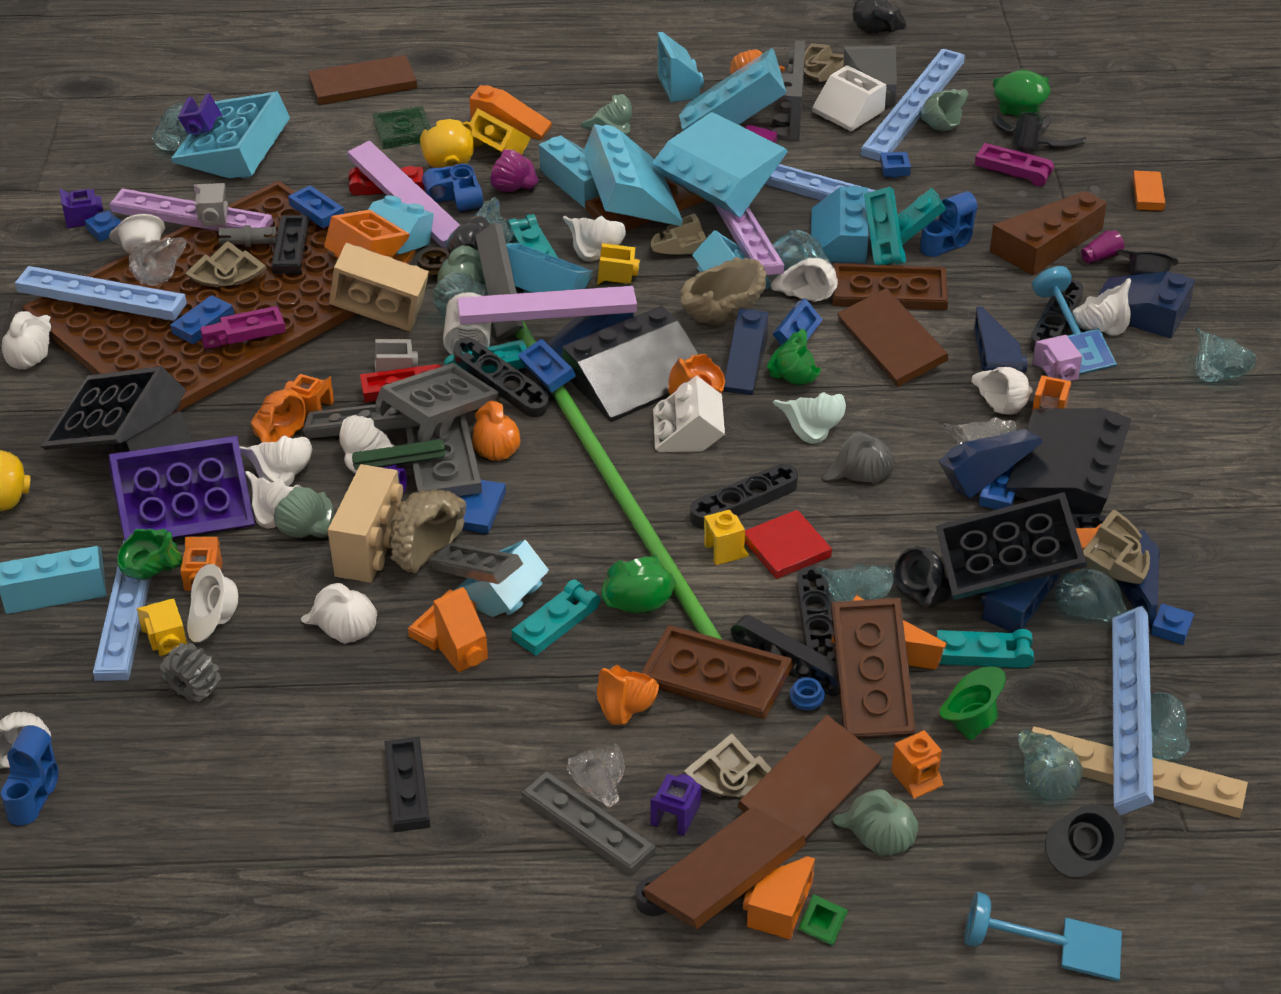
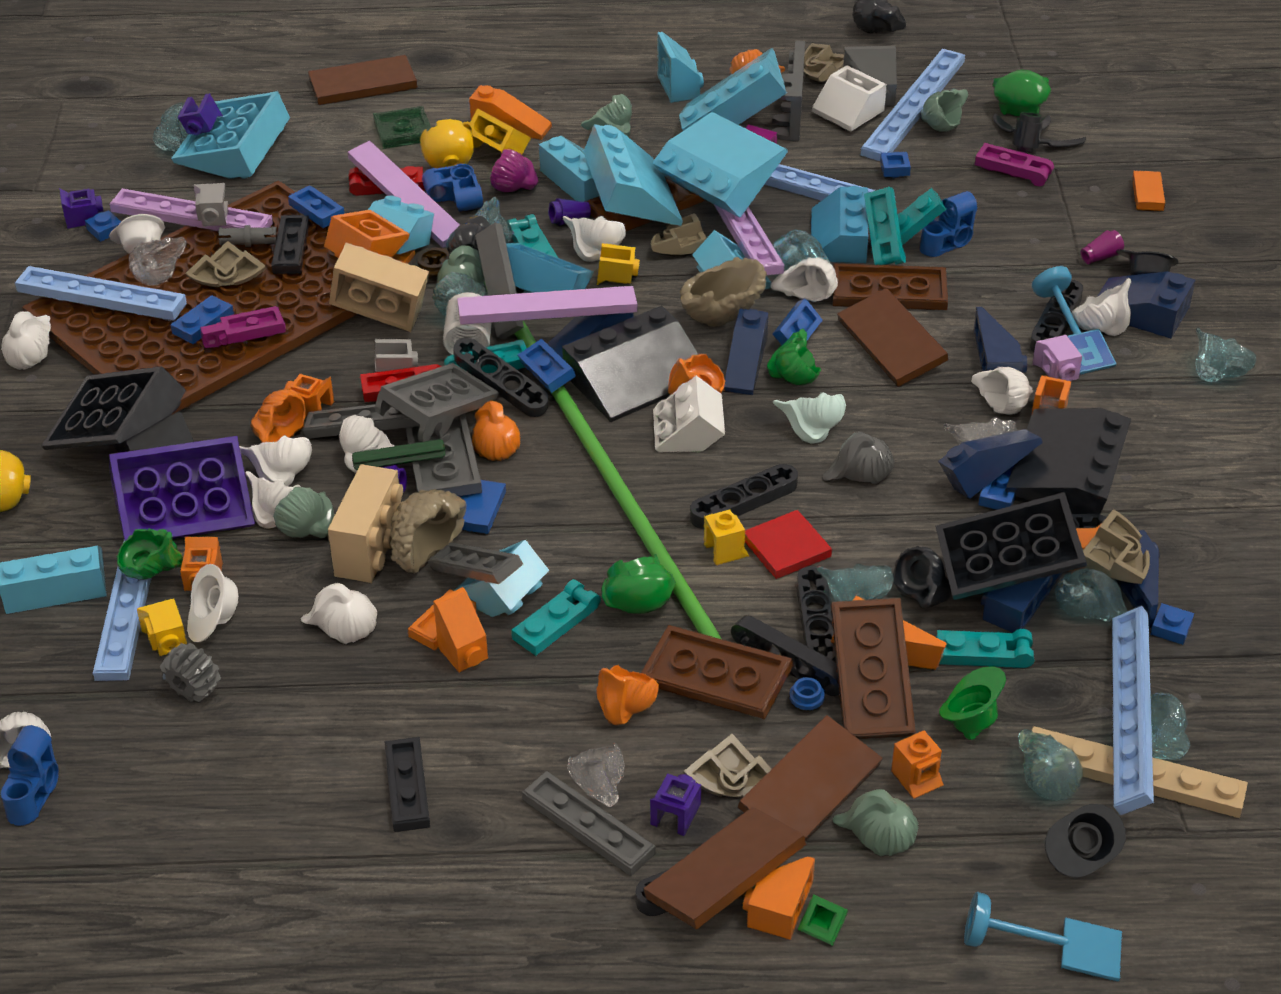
reddish brown wedge [990,191,1107,275] -> none
none -> dark purple cone [548,198,591,226]

